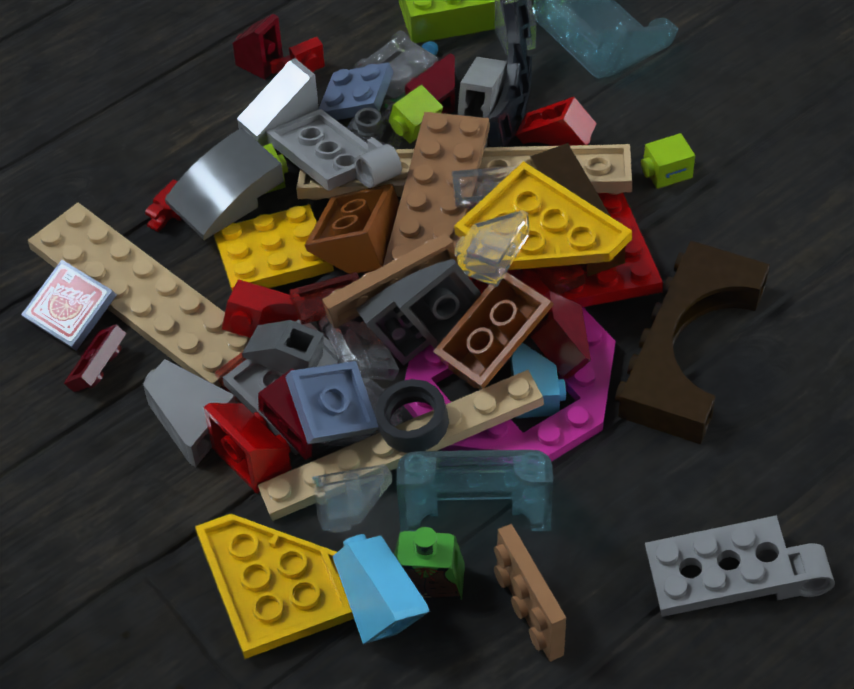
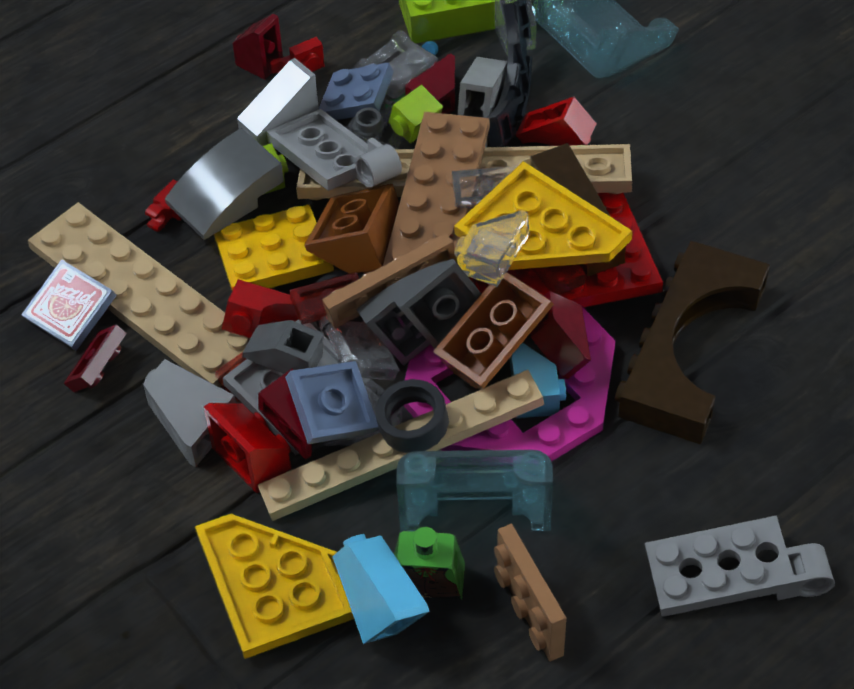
clear slope [312,464,392,533] -> none
lime brick [641,133,695,189] -> none

